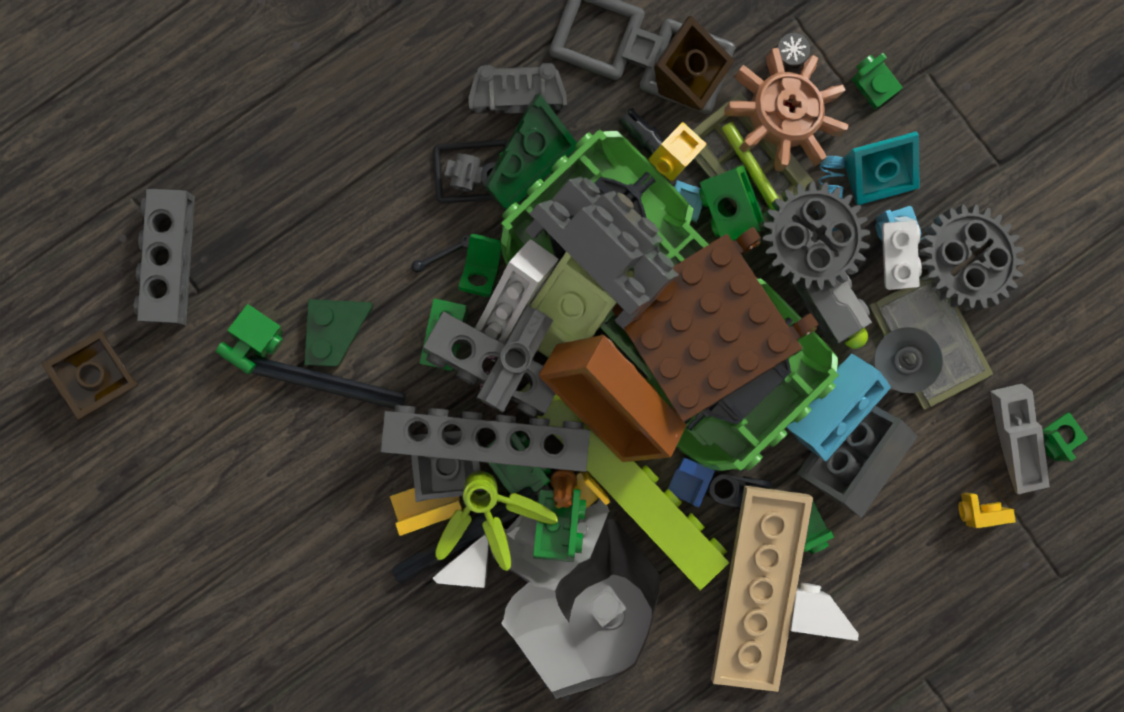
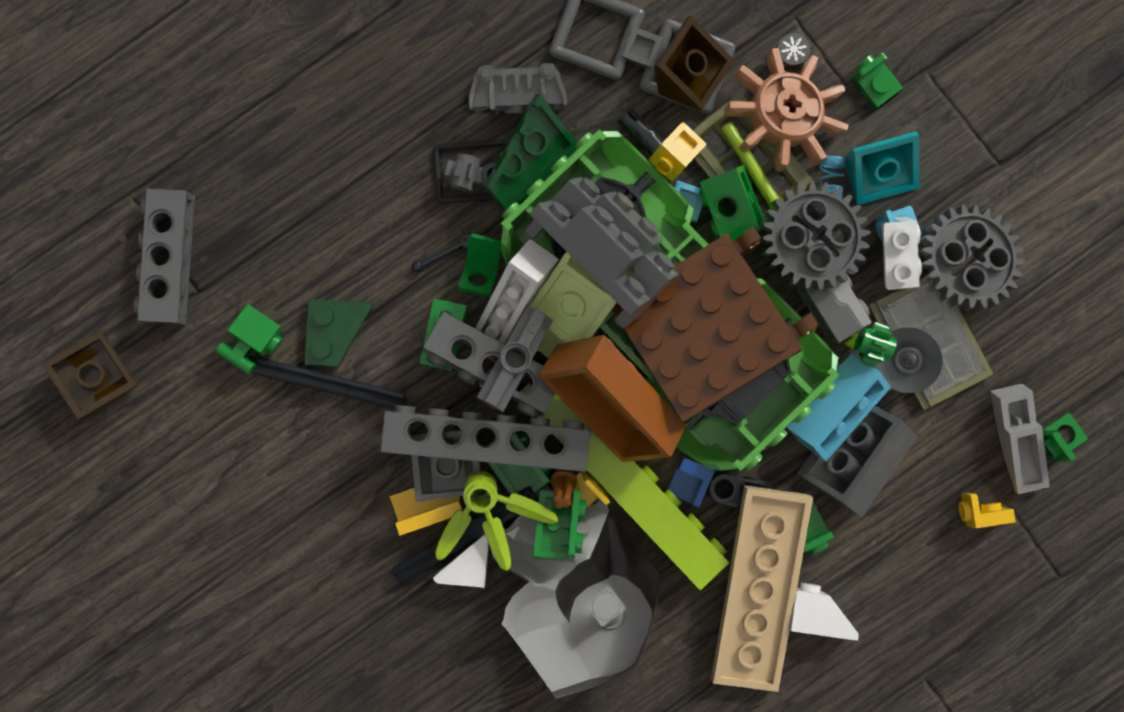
none -> green gear [854,322,897,367]

